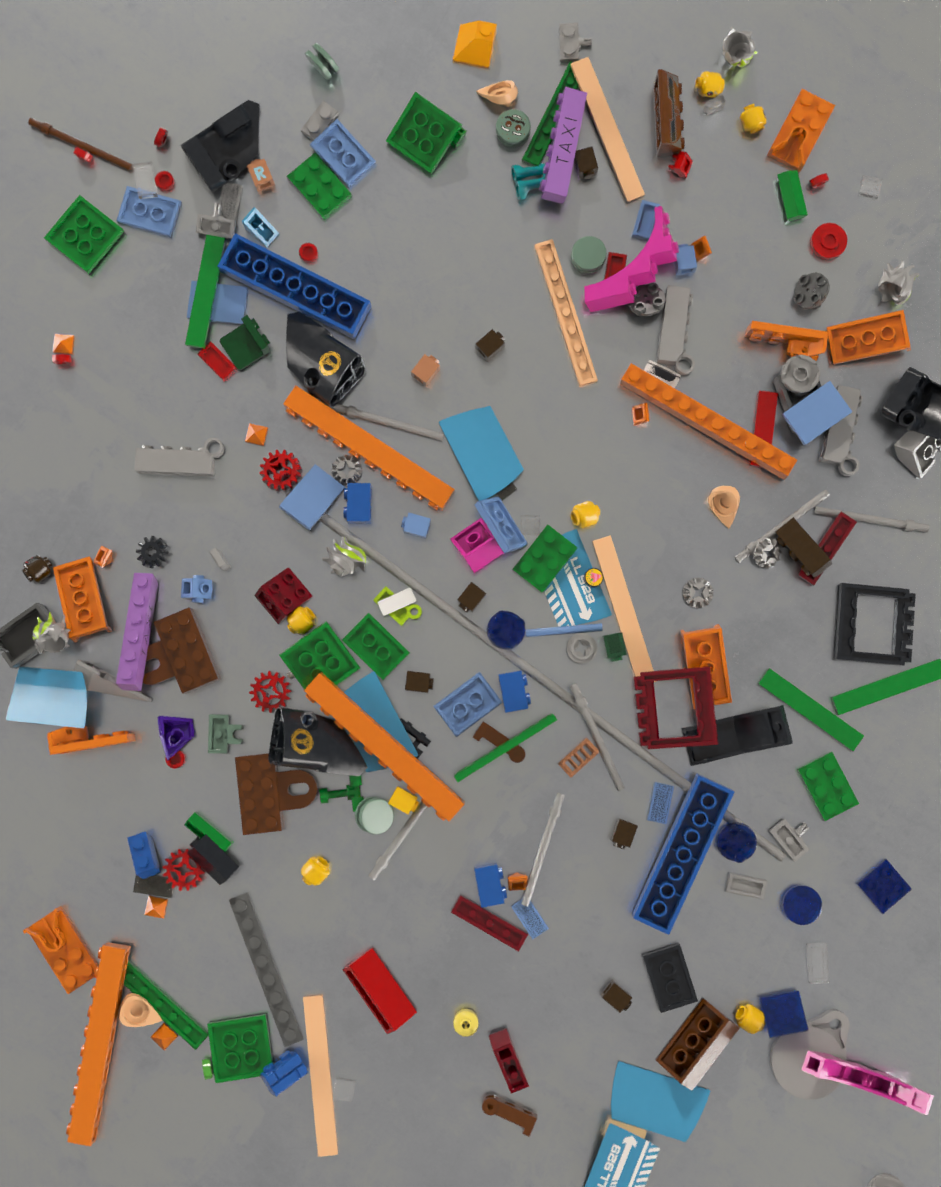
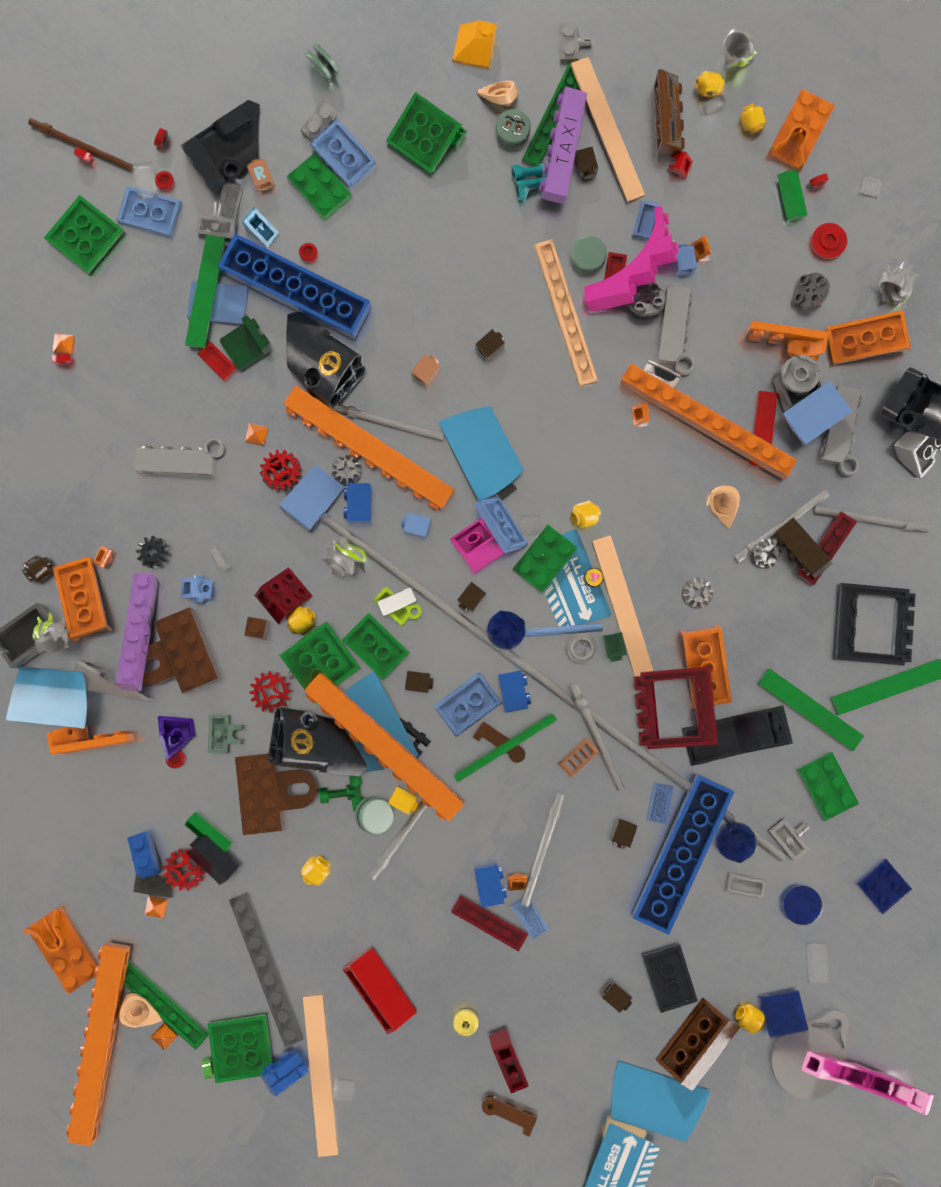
none -> reddish brown brick [244,617,270,640]

